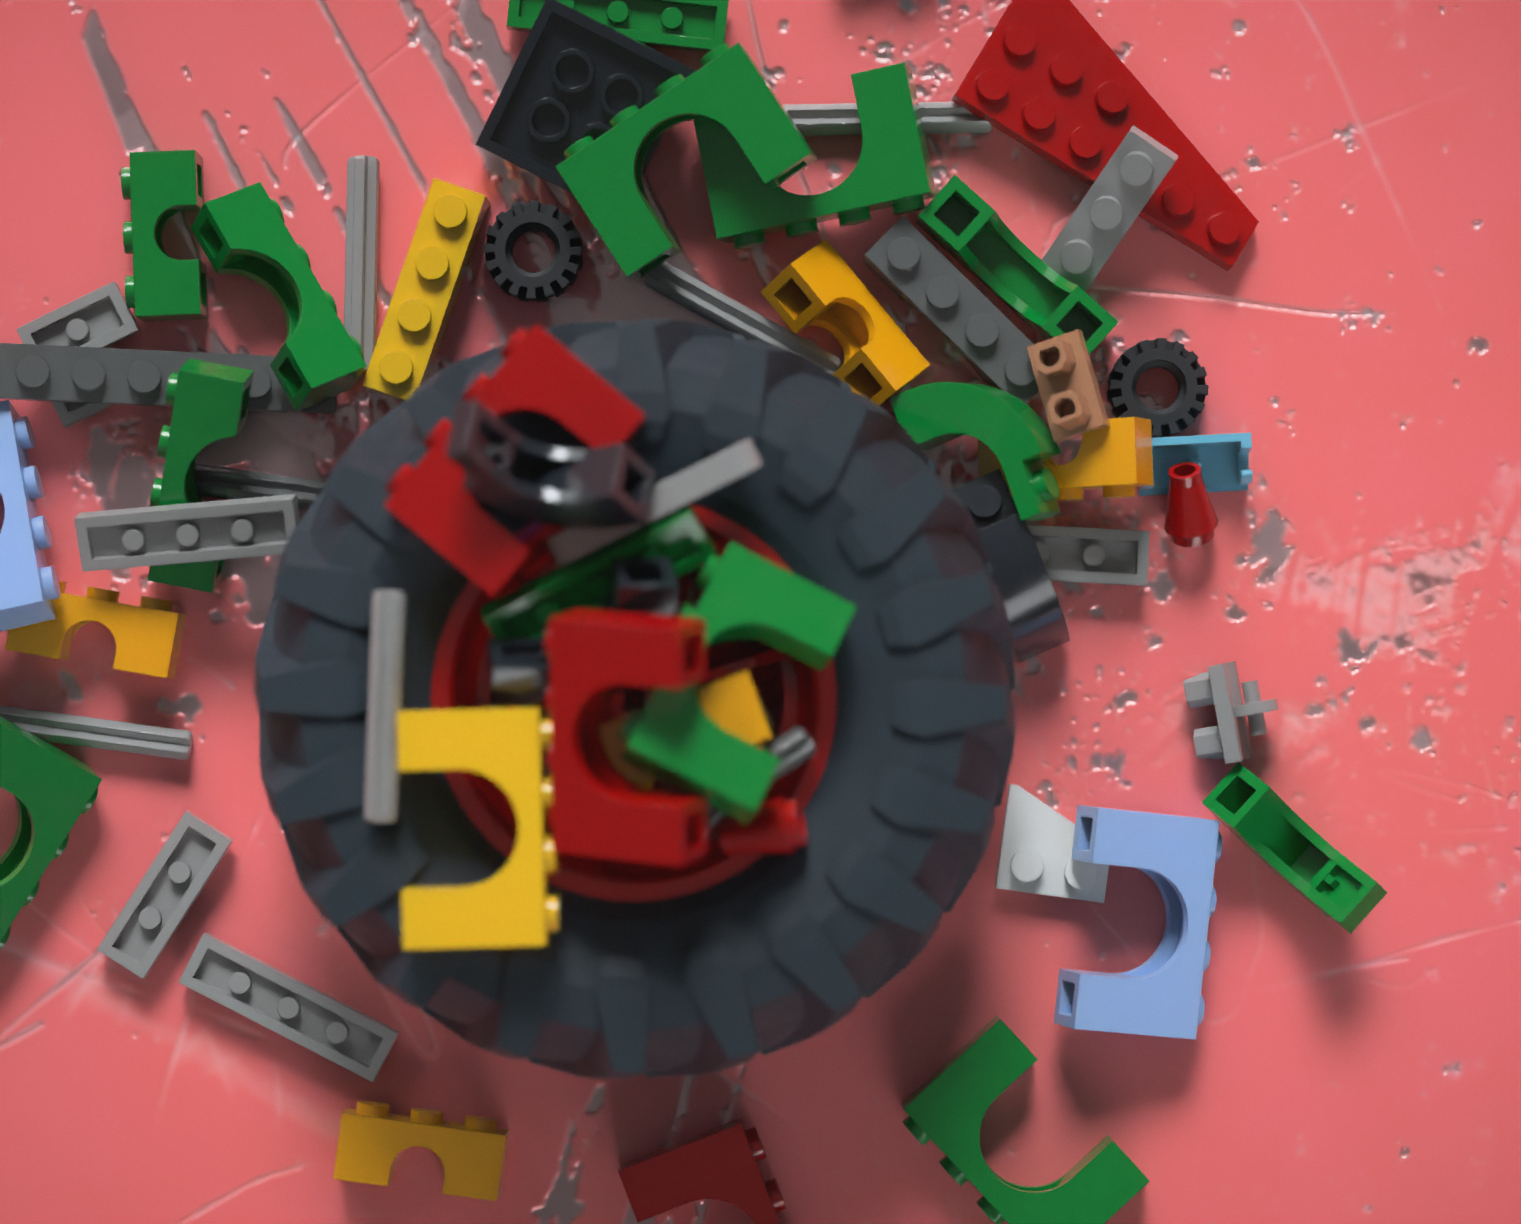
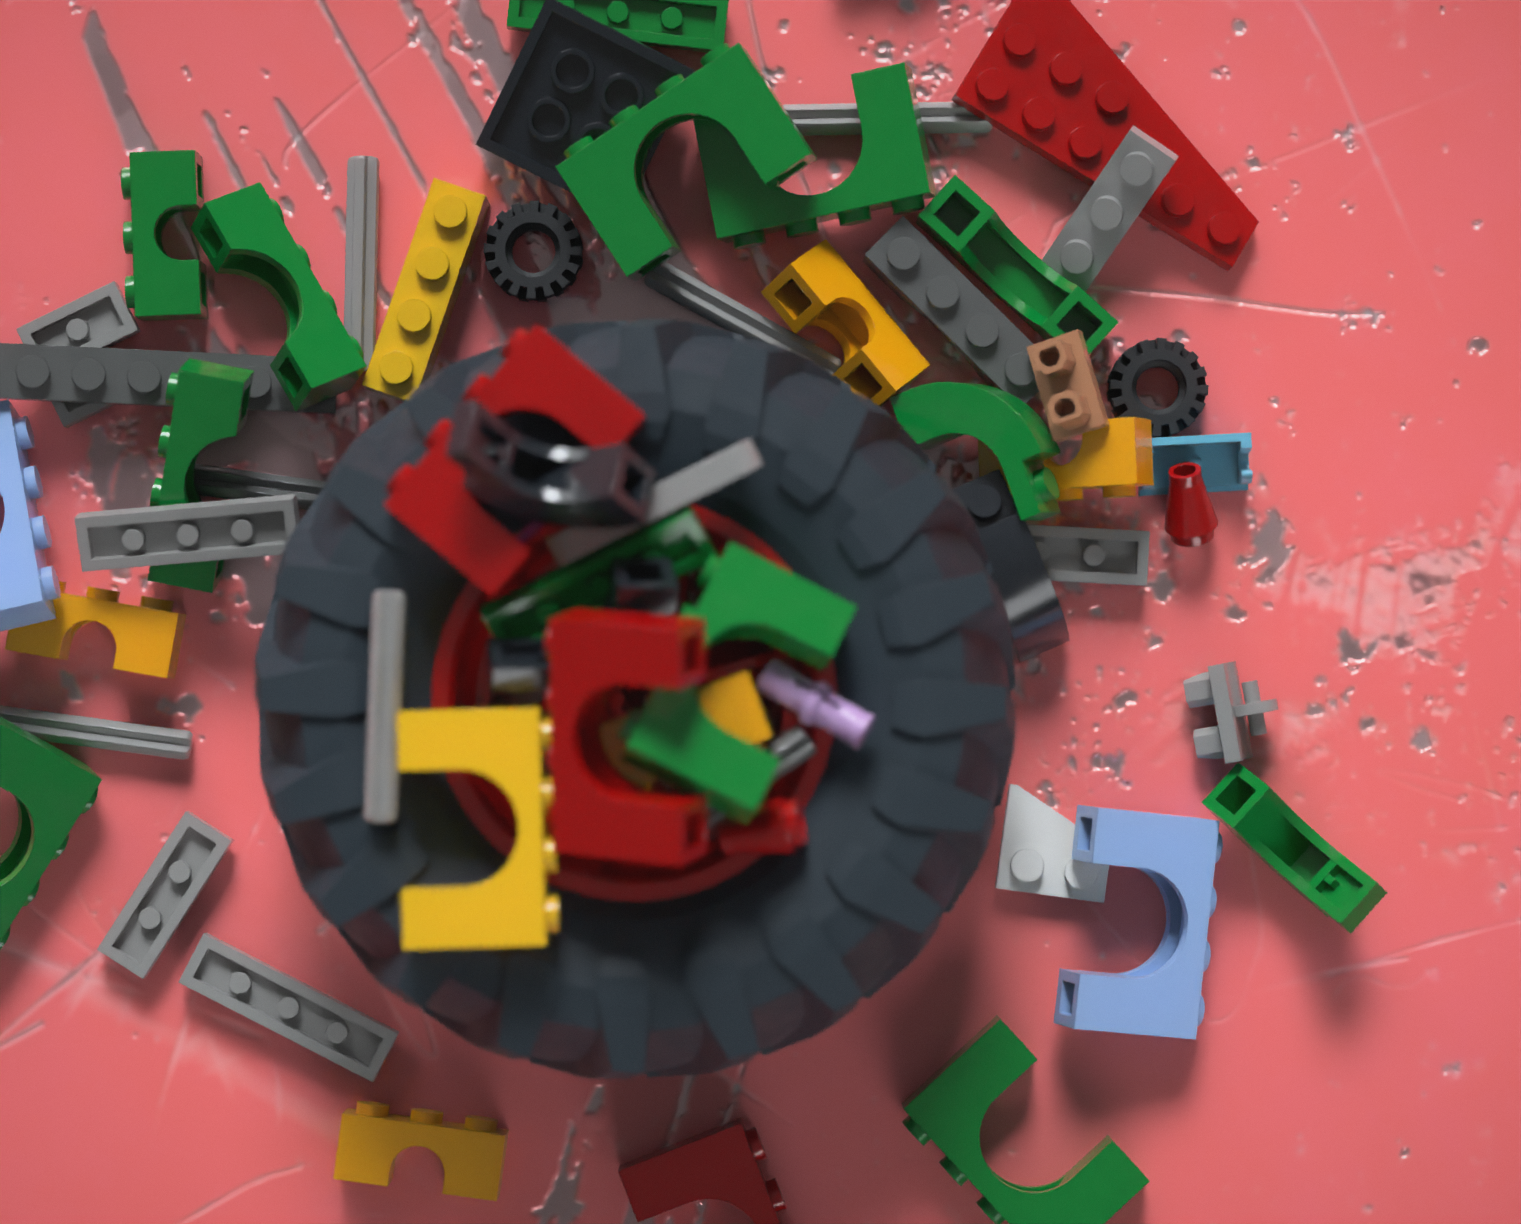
none -> lavender pin [756,658,876,749]

